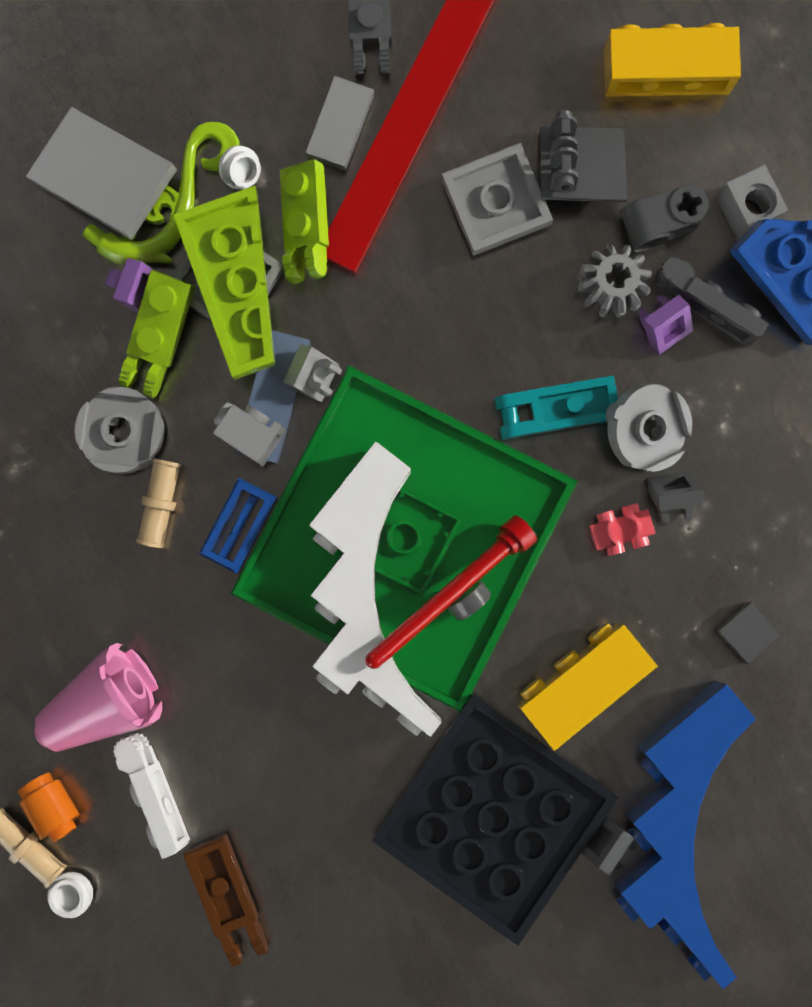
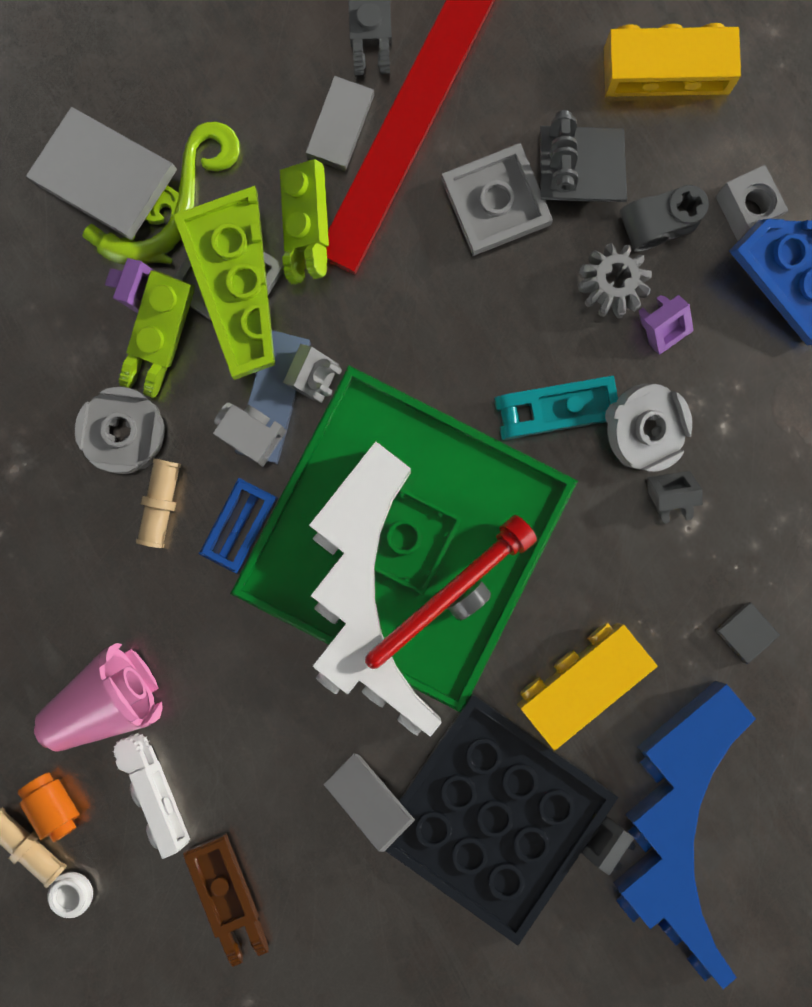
white plate [219,145,261,190] -> none
coral piece [589,503,656,556] -> none
dark grey hinge [655,256,769,346] -> none
none -> light grey tile [324,754,415,852]

